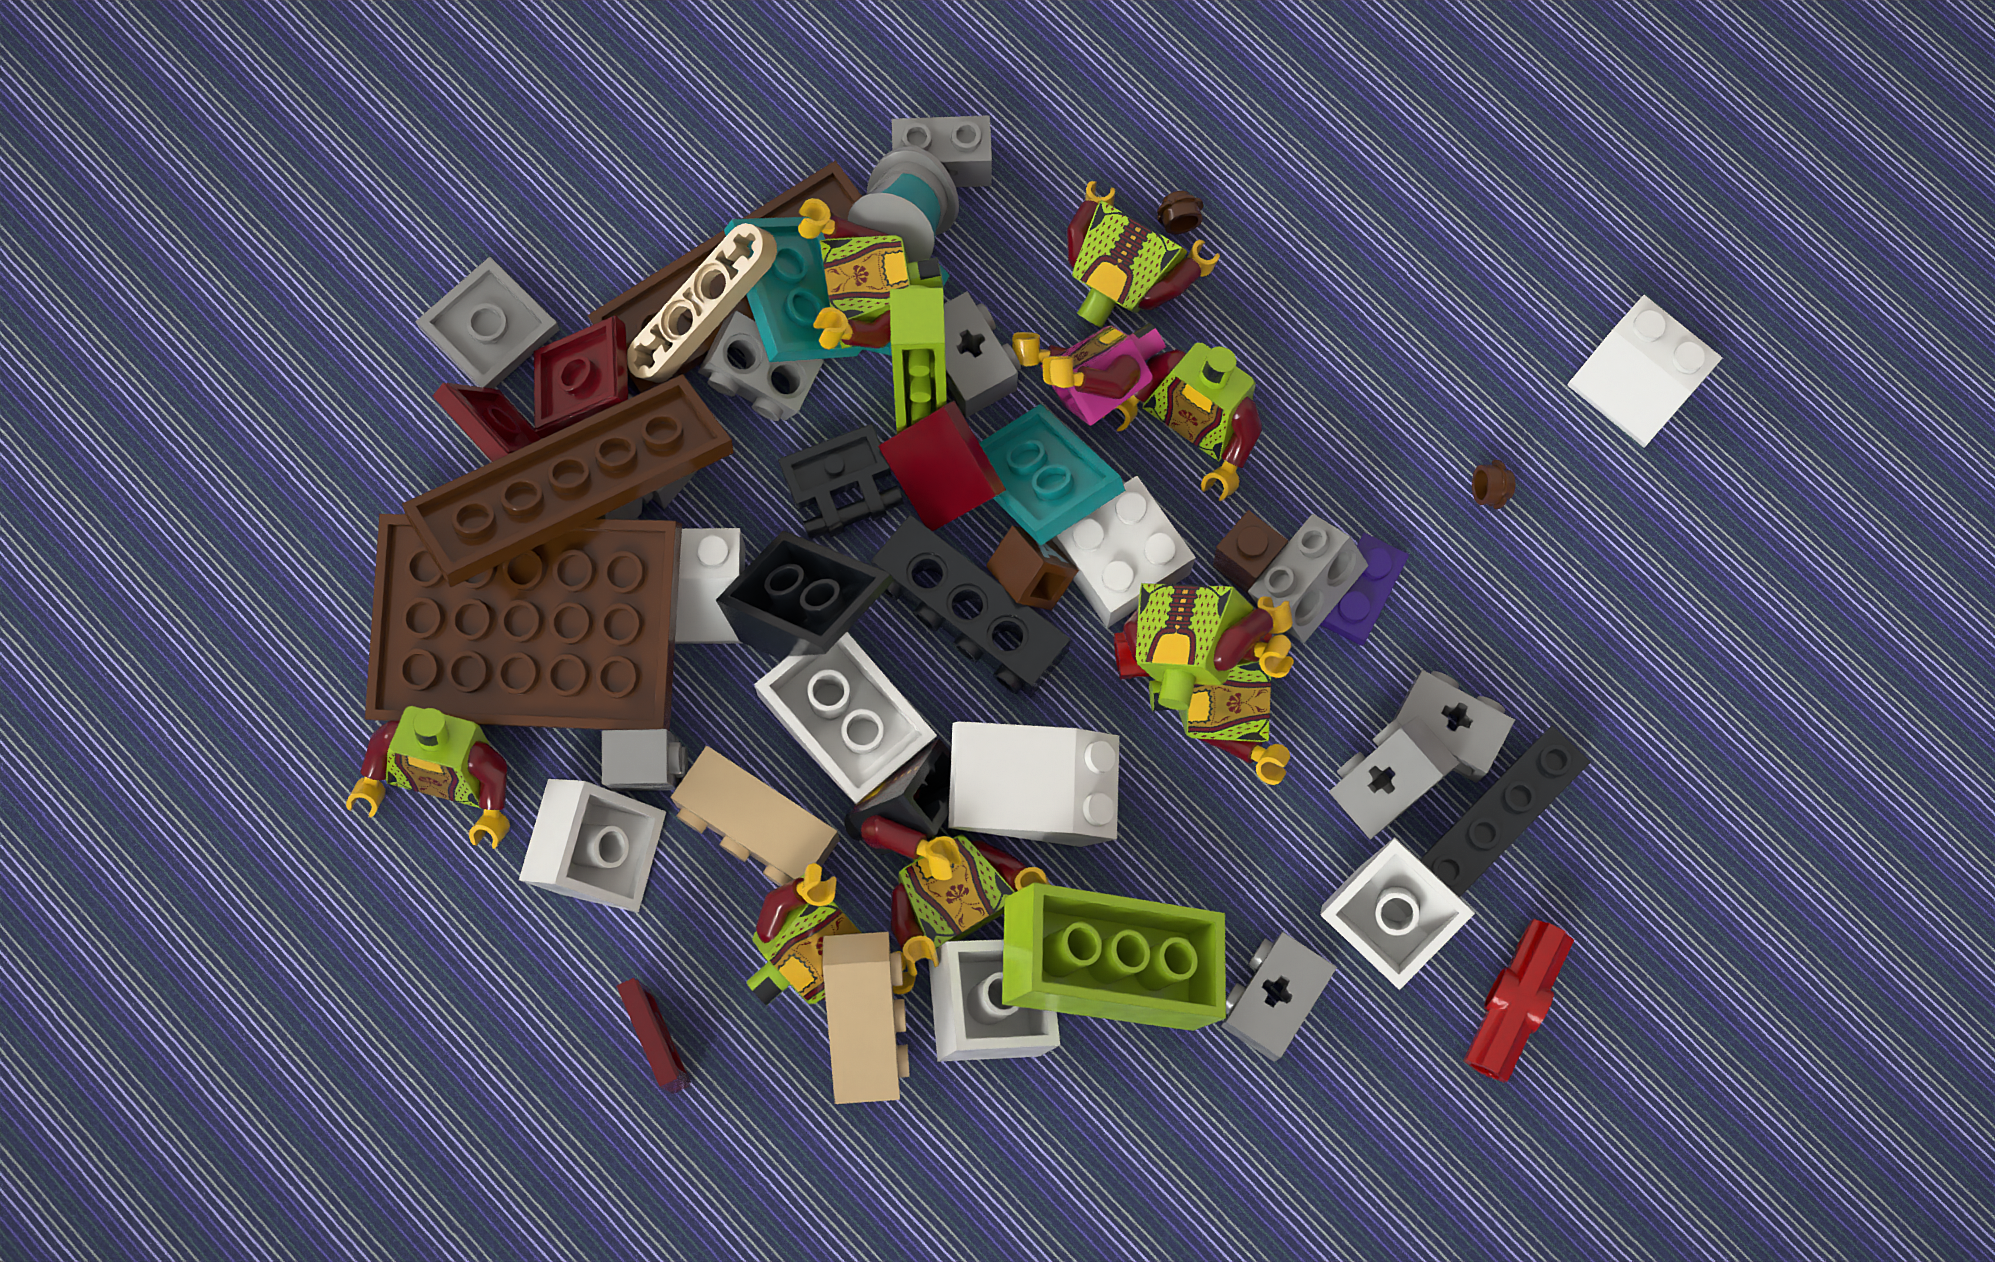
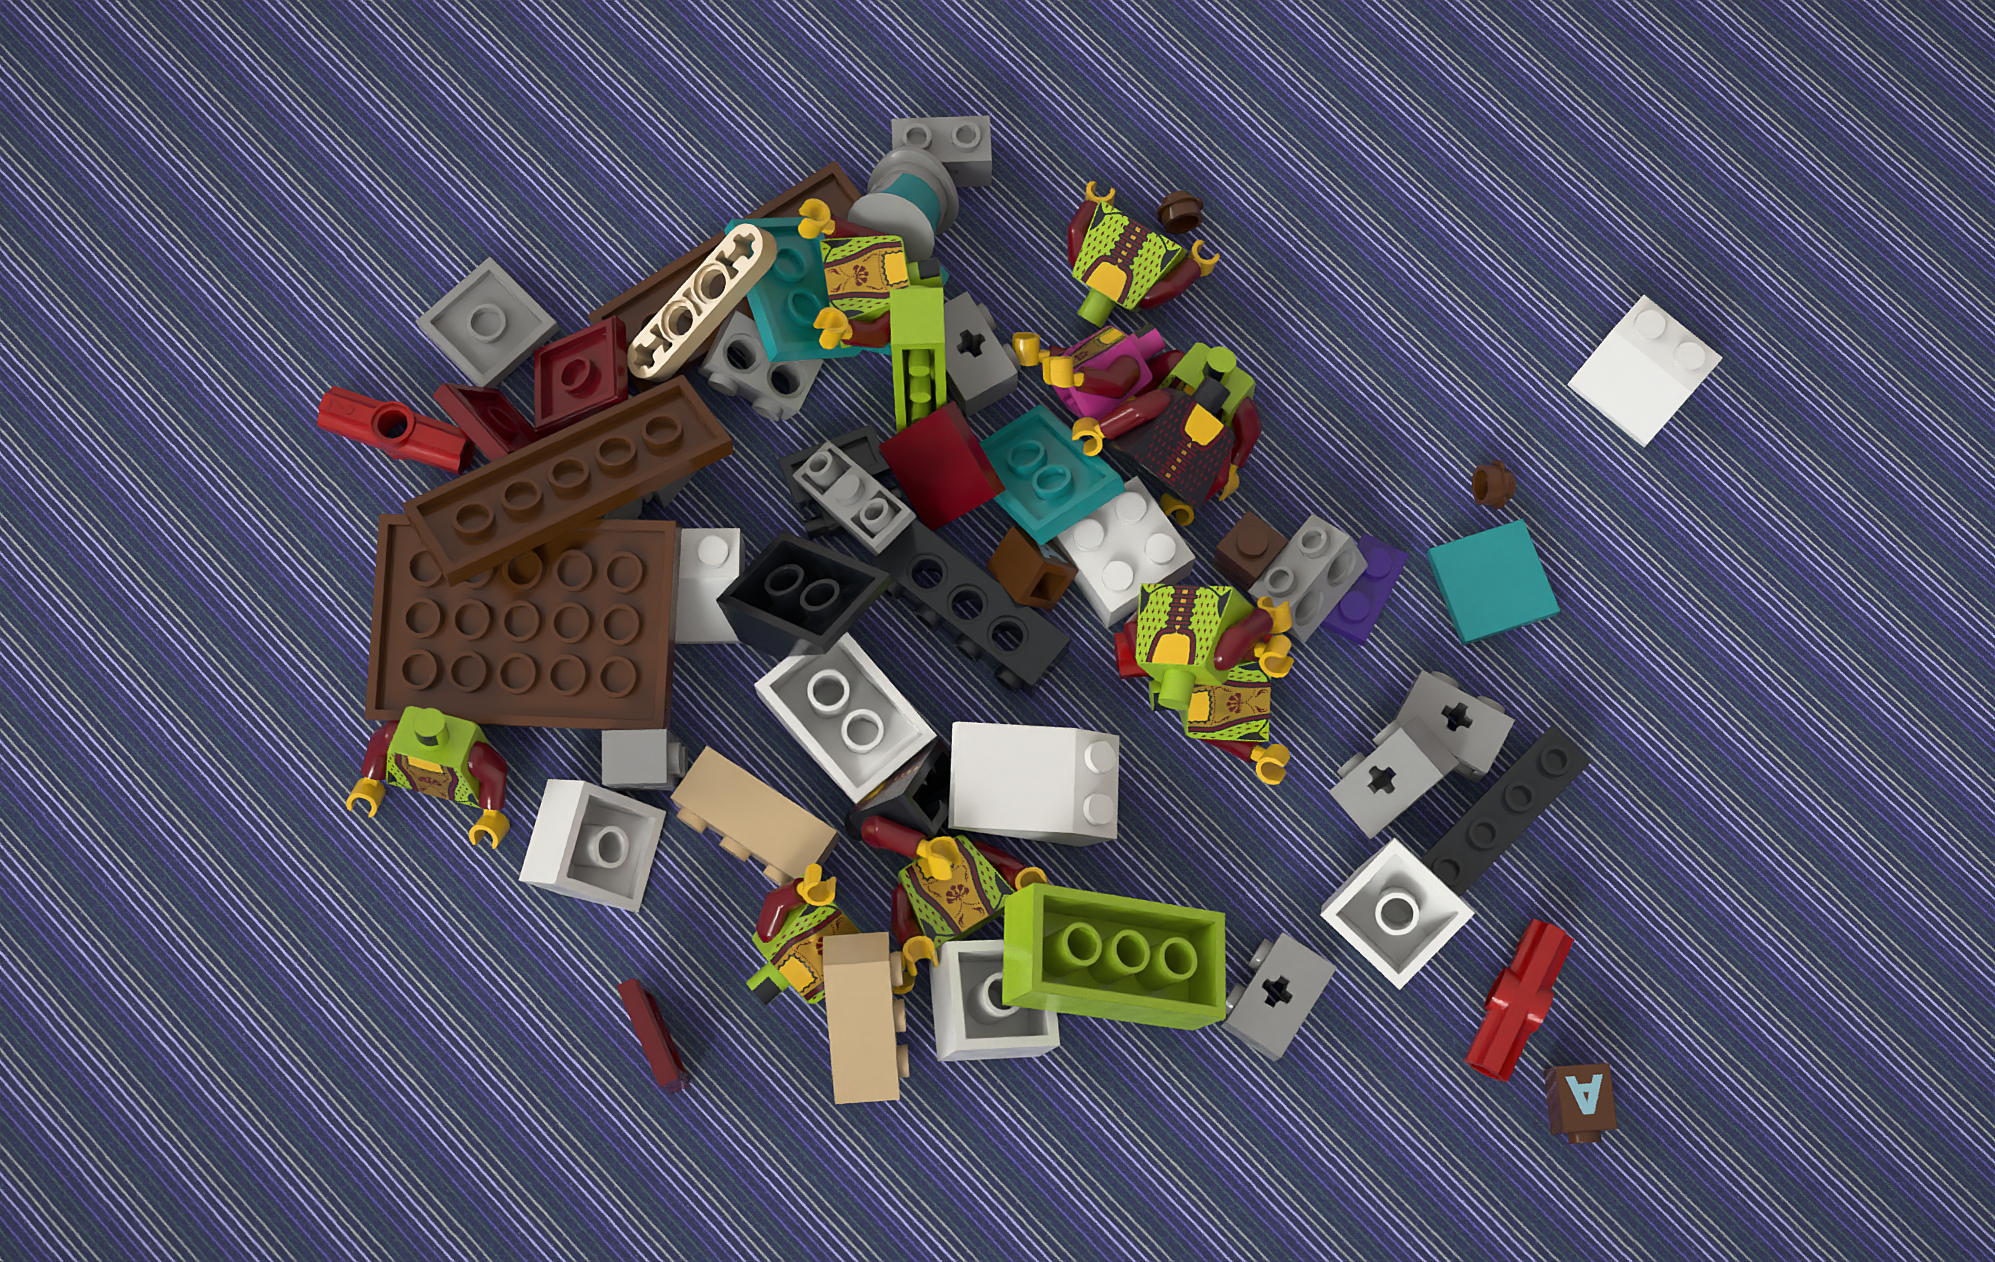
none -> red piece [317,385,475,476]
none -> light grey slope [792,440,917,556]
none -> torso [1072,376,1235,526]
none -> teal tile [1426,519,1560,646]
none -> reddish brown brick [1543,1063,1618,1144]

